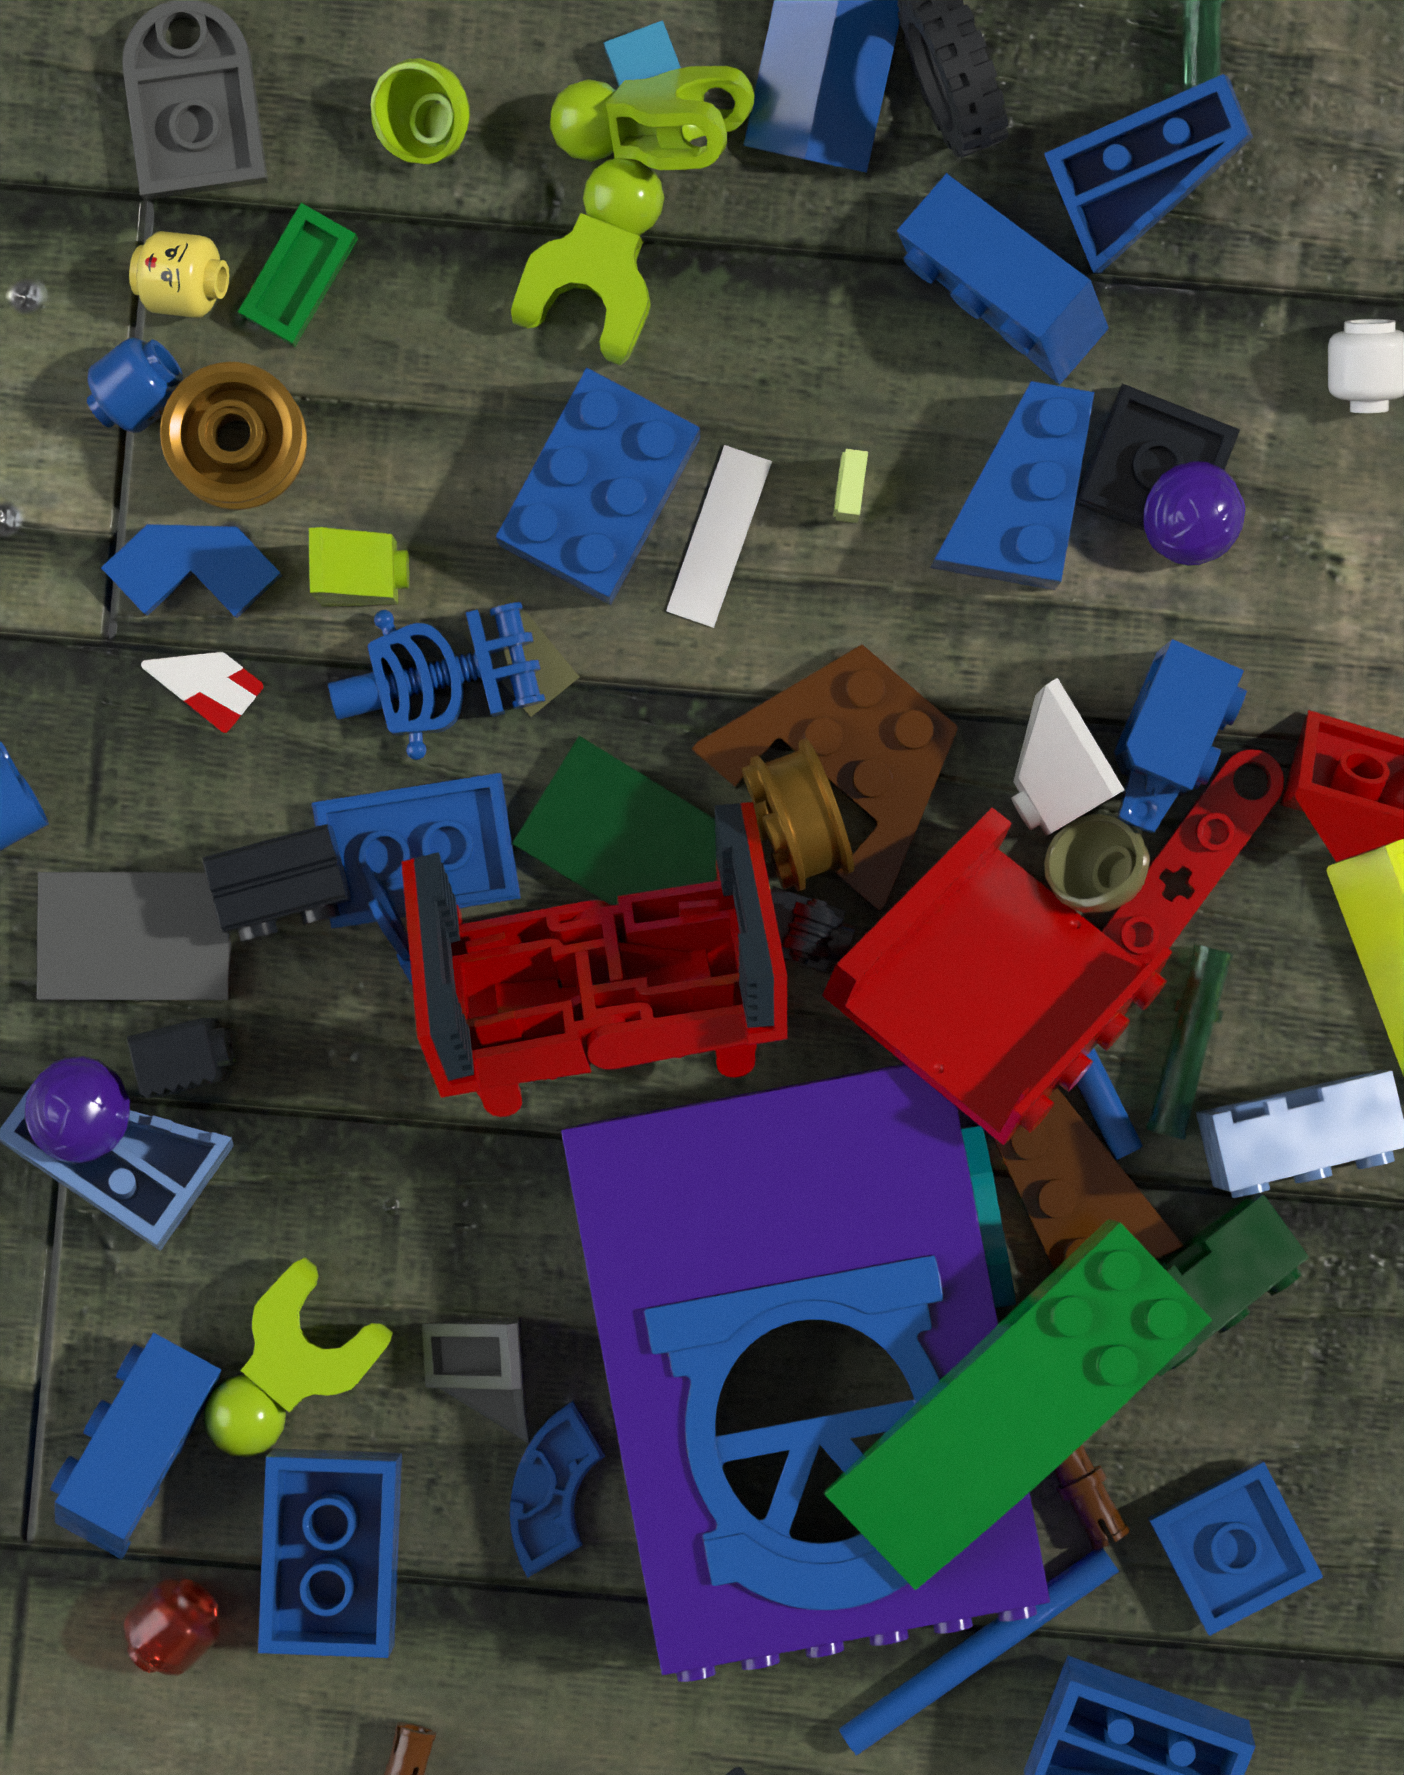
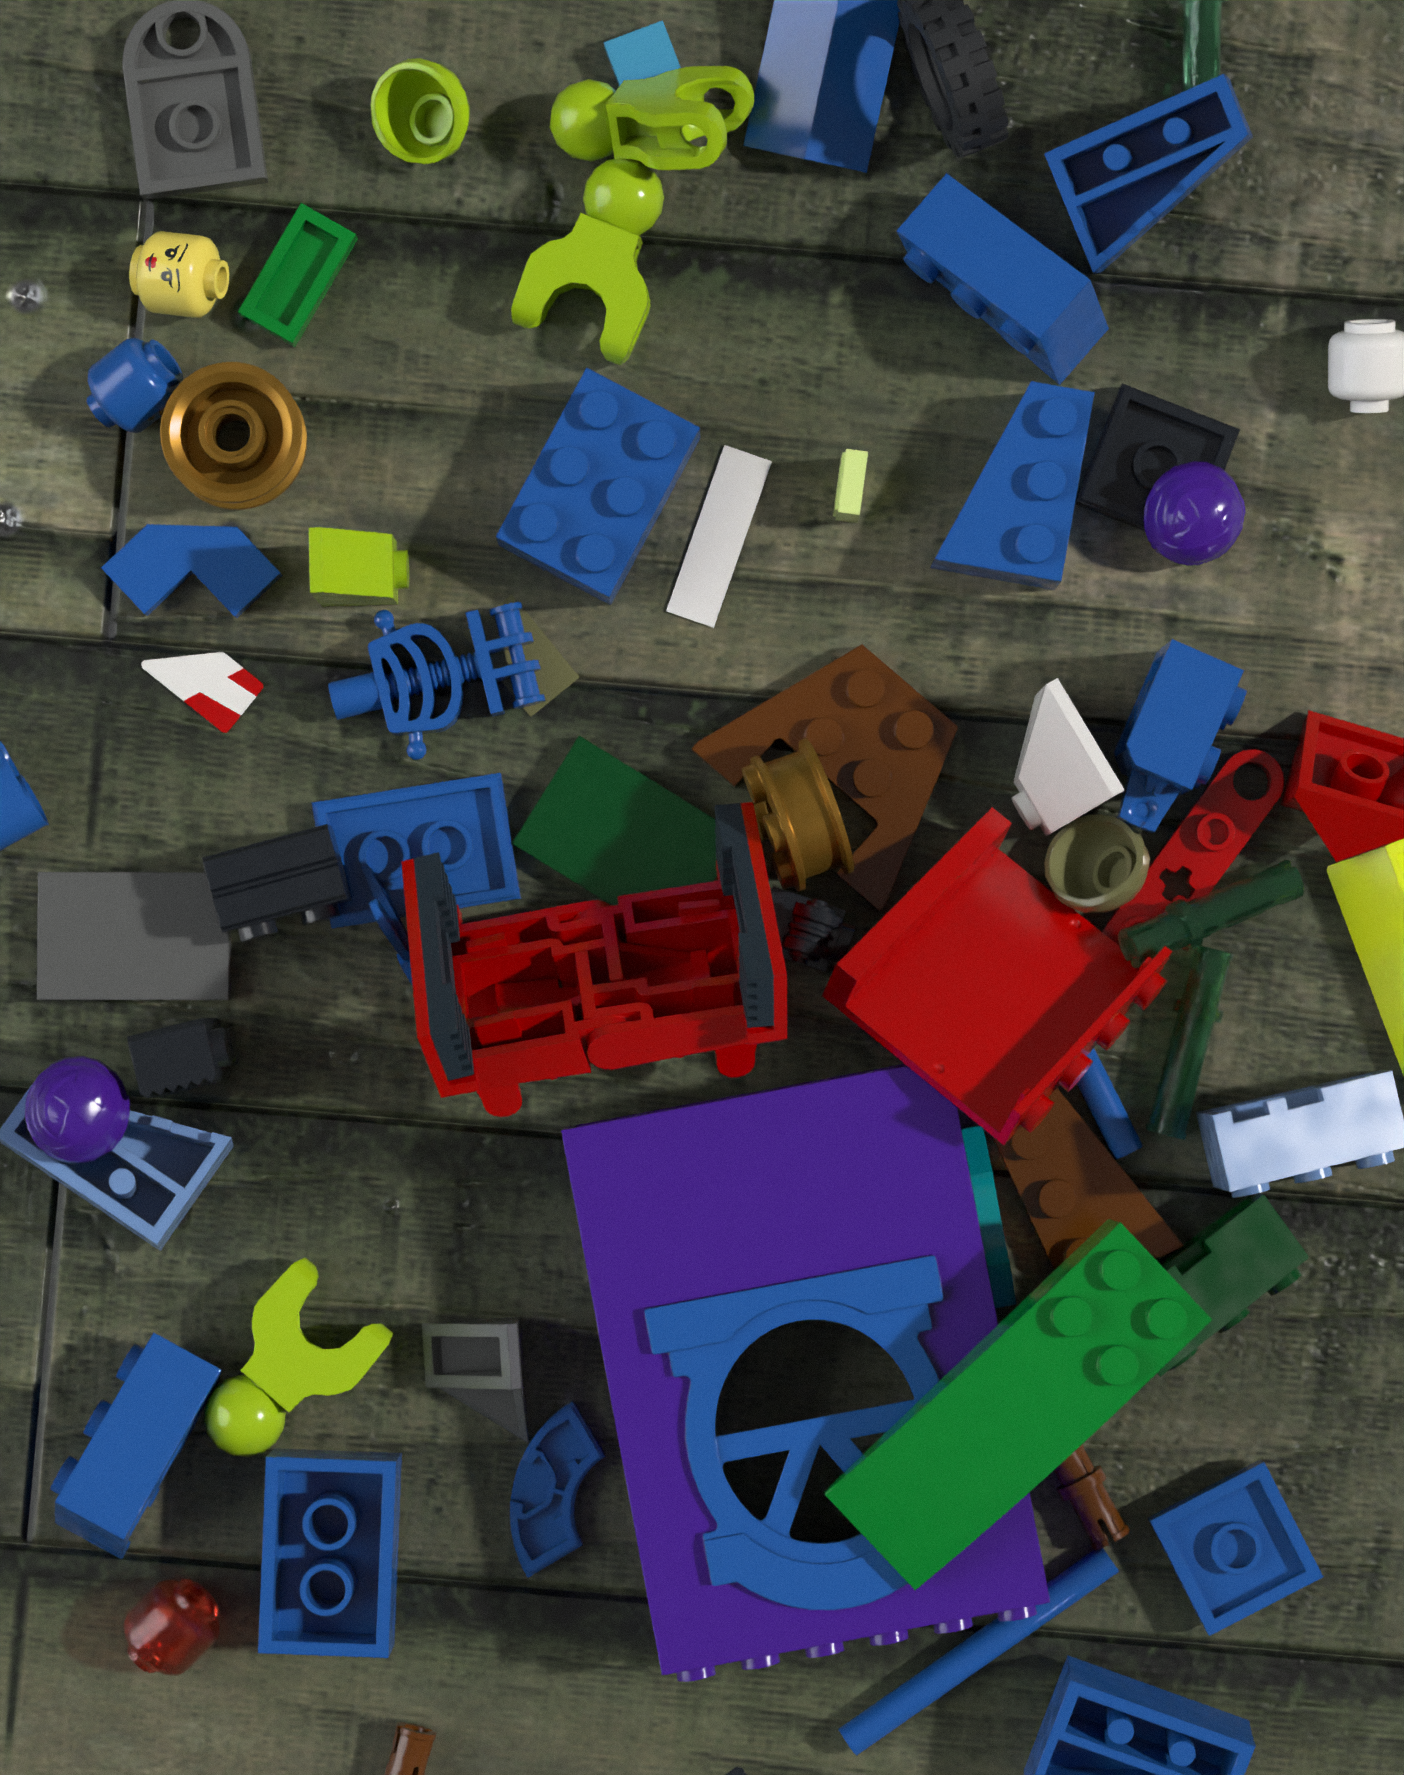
none -> clear green pin [1118,860,1304,968]

